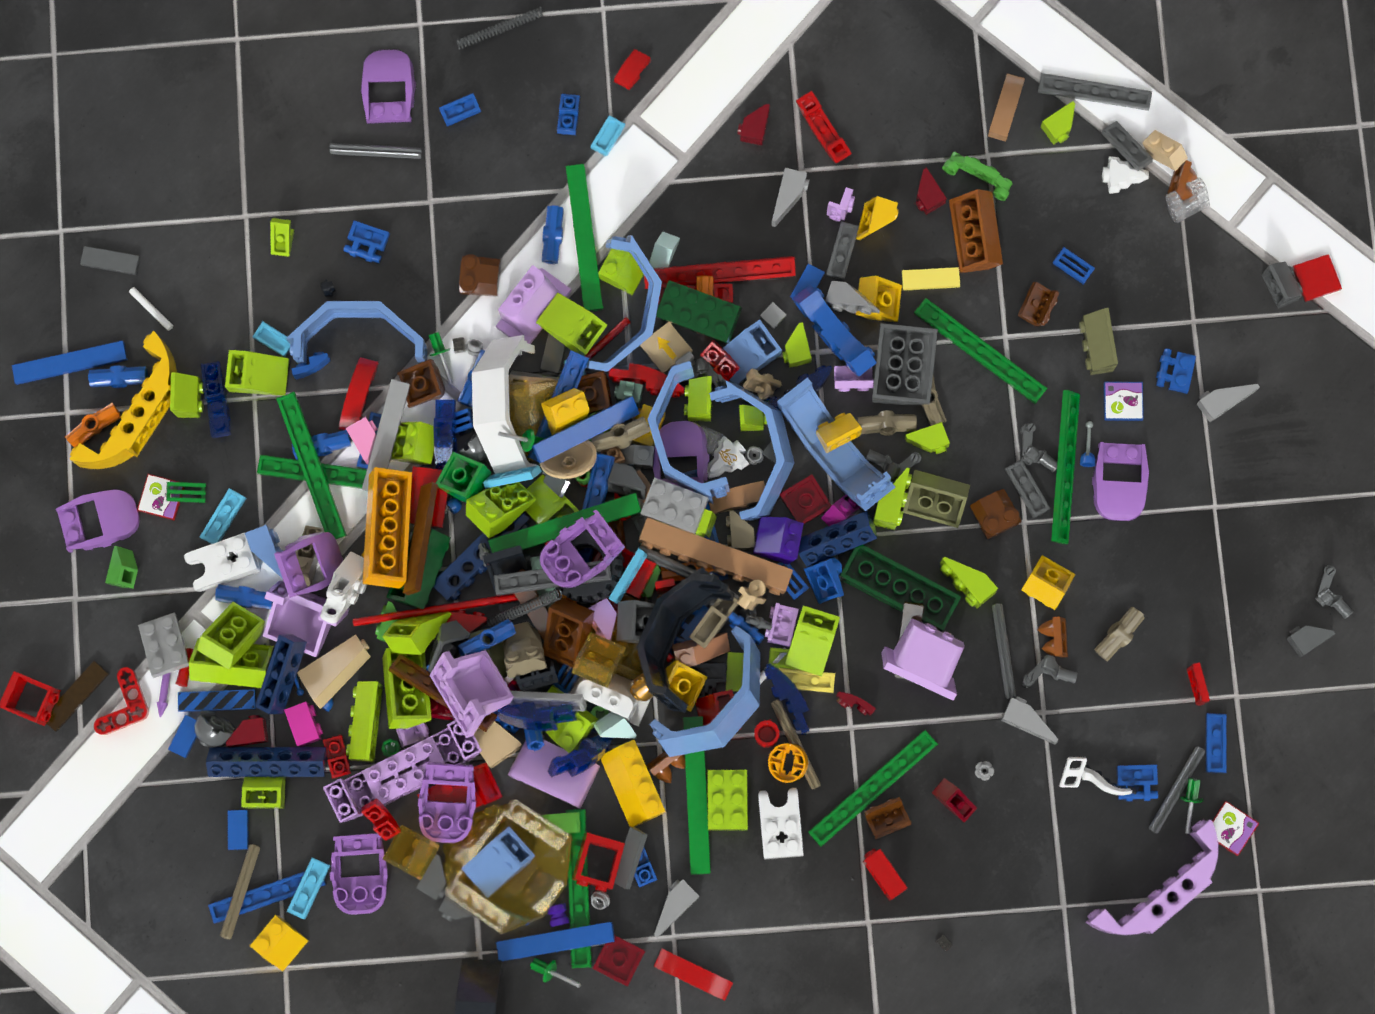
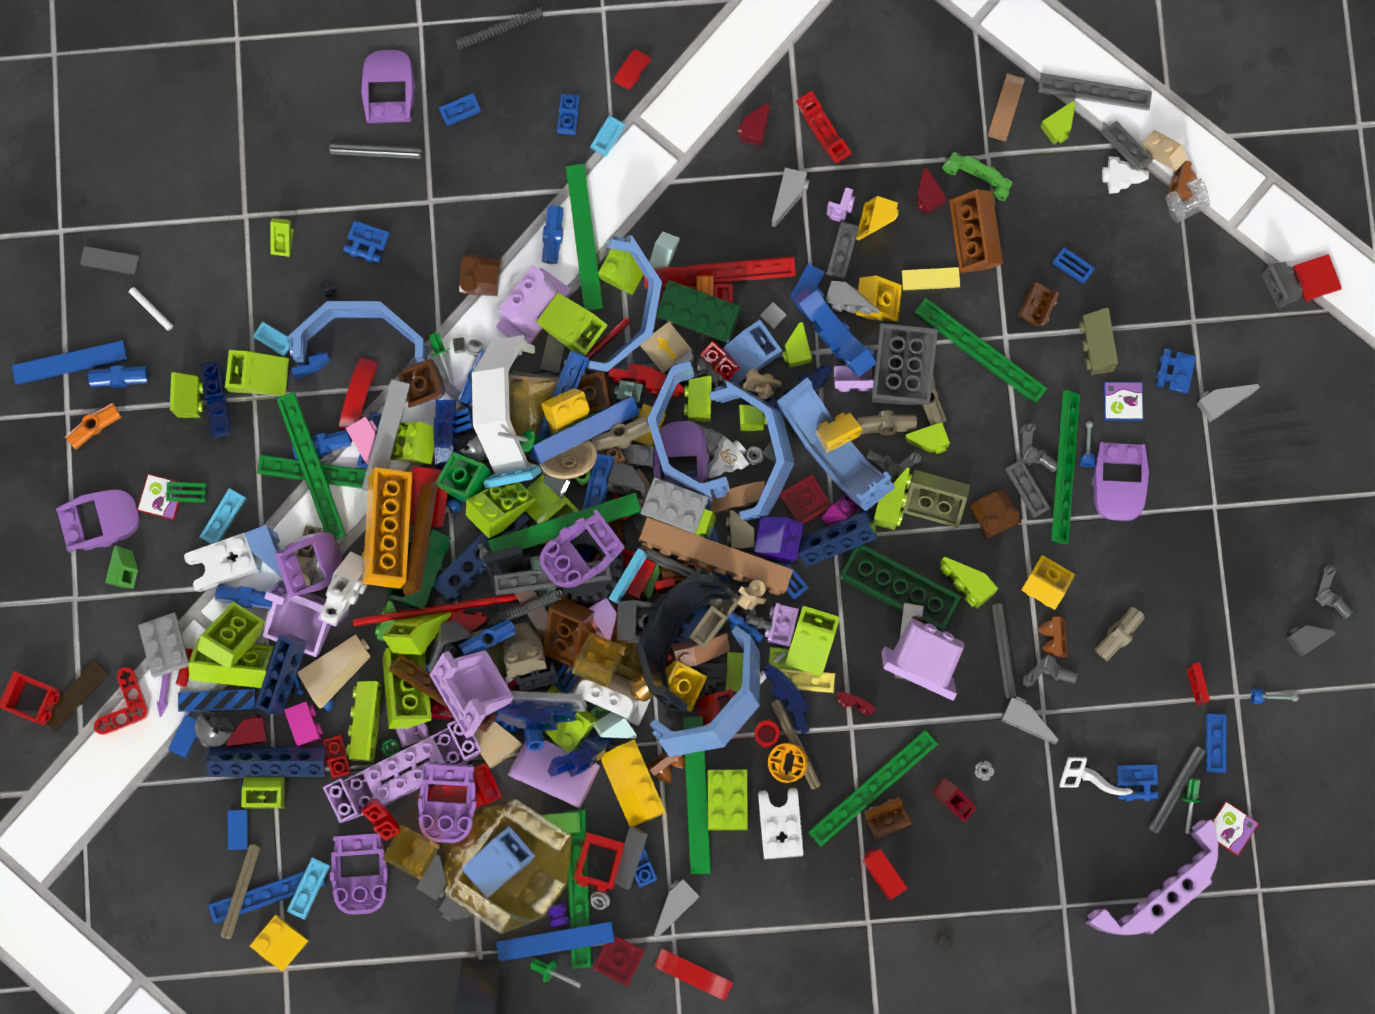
yellow slope [69,331,177,469] -> none
blue slope [804,557,844,604] -> none
none -> hinge [1251,688,1299,704]

